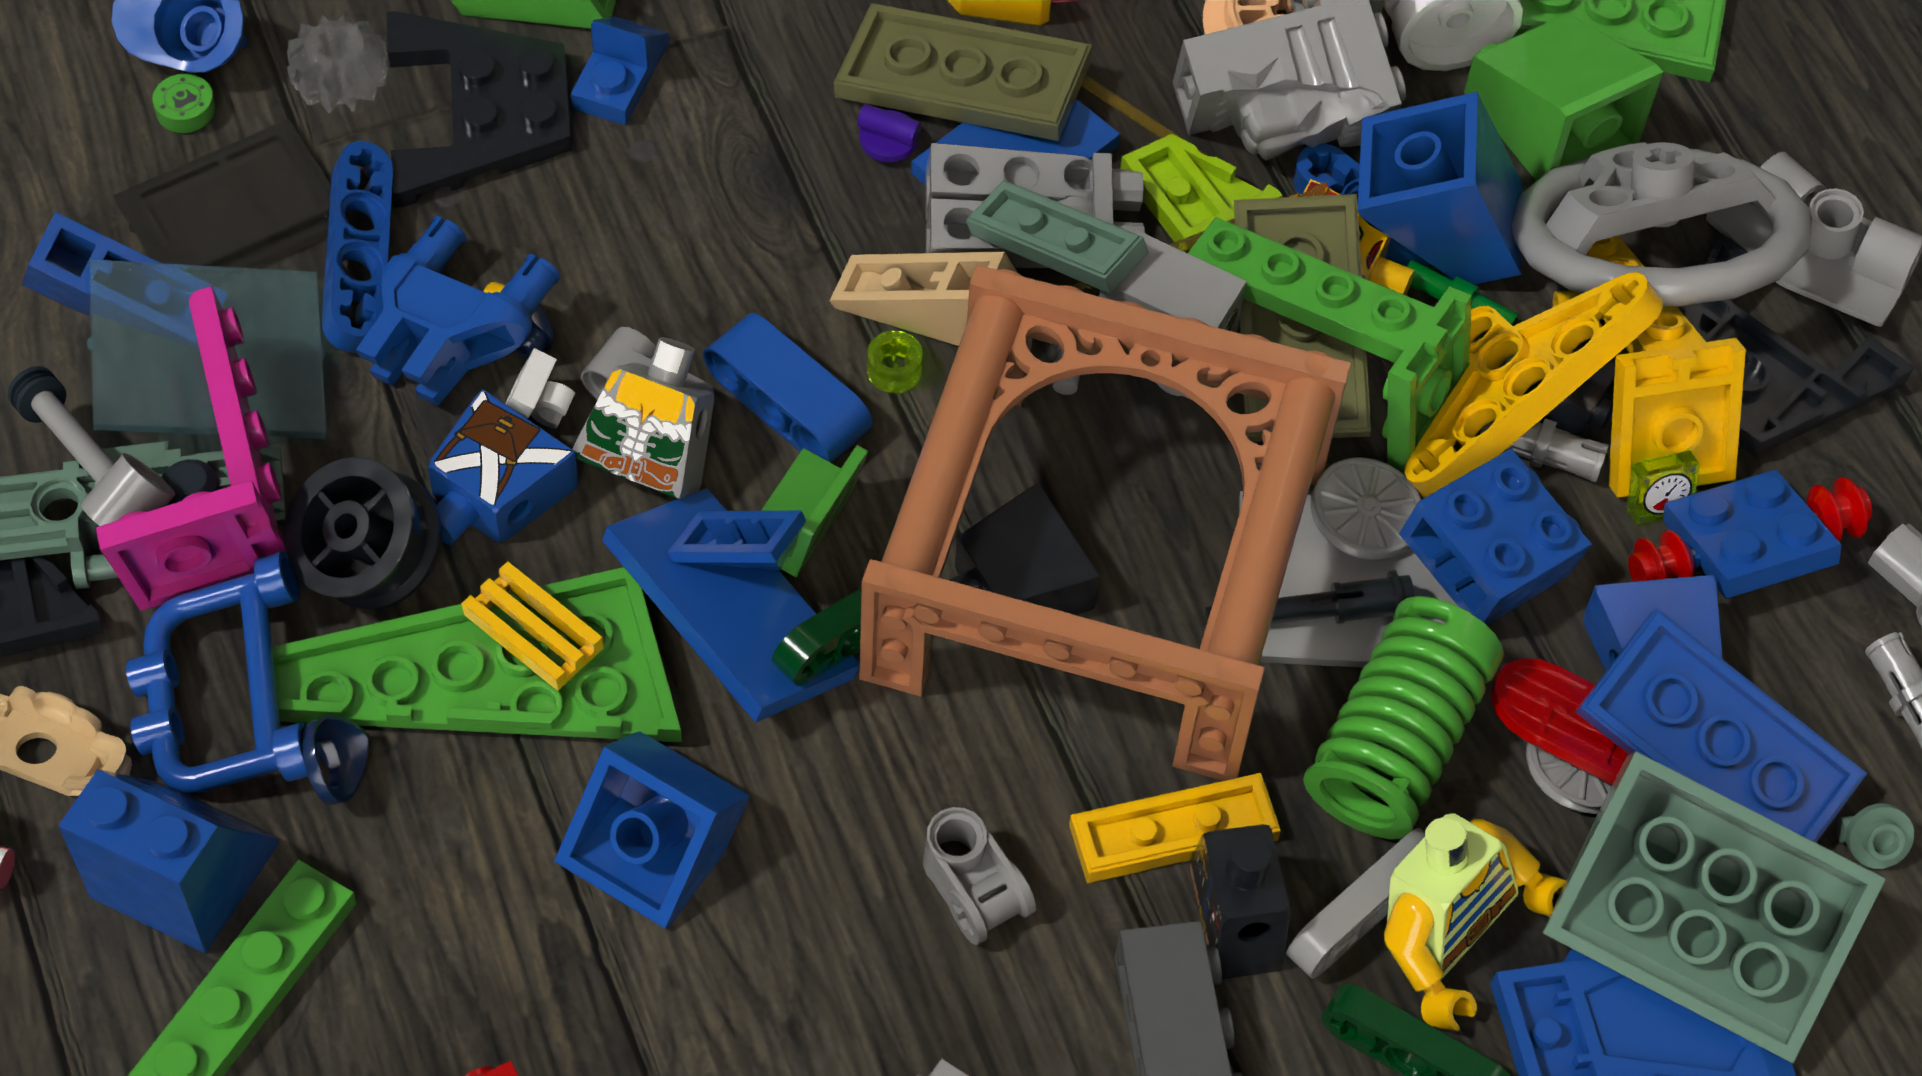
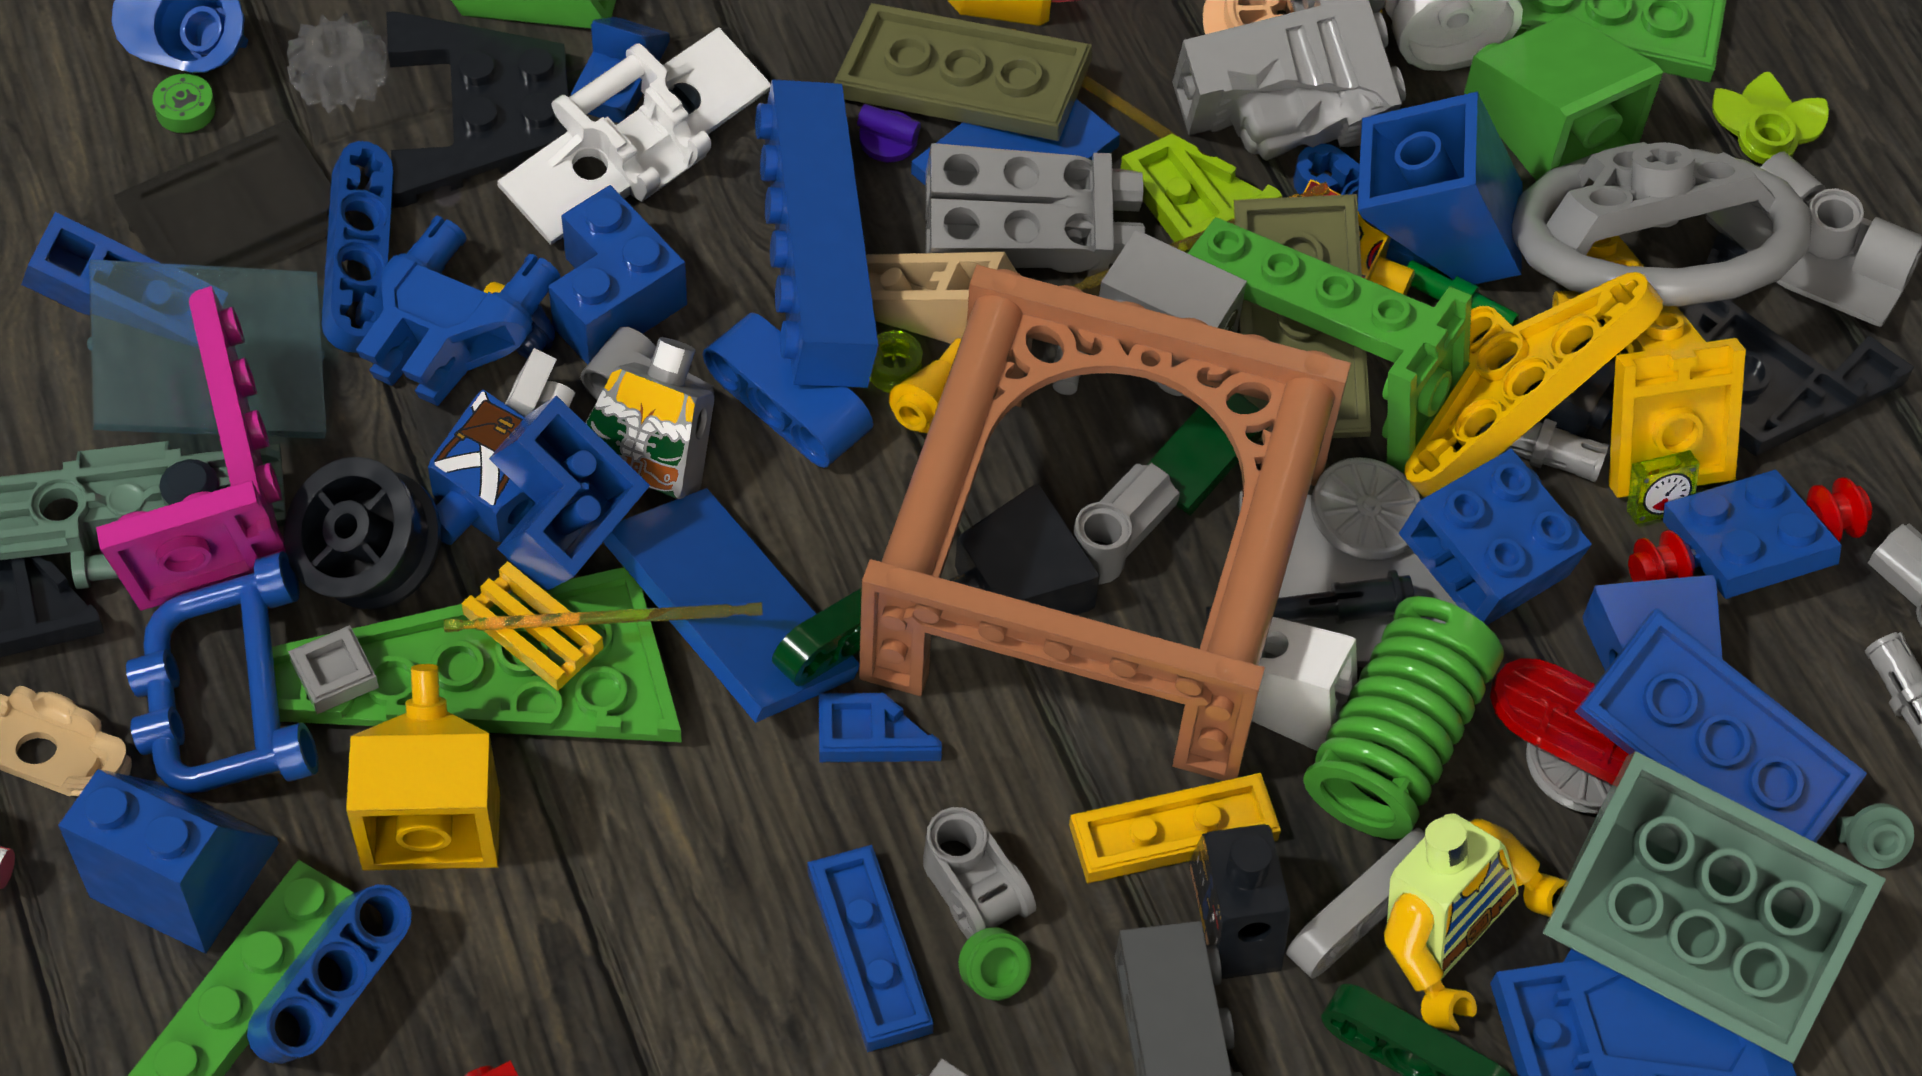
light grey piece [8,366,175,526] -> none
dark blue piece [301,715,370,805] -> none
blue slope [554,731,750,929] -> none
blue slope [667,510,806,570] -> none
bright green panel [761,445,868,578] -> none
sand green tile [966,180,1148,294] -> none
none -> blue beam [247,884,412,1064]
none -> light grey tile [288,625,379,714]
none -> yellow piece [346,664,500,871]
none -> clear yellow piece [444,602,763,632]
none -> blue brick [489,395,650,592]
none -> white piece [498,27,771,245]
none -> blue brick [548,185,687,365]
none -> blue brick [755,79,878,388]
none -> blue tile [808,845,934,1052]
none -> blue tile [819,693,942,762]
none -> yellow cone [889,338,962,433]
none -> bright green tile [959,927,1031,1000]
none -> light grey piece [1073,463,1180,584]
none -> dark green tile [1147,387,1269,516]
none -> white torso [1252,617,1357,751]
none -> lime plate [1712,72,1829,164]

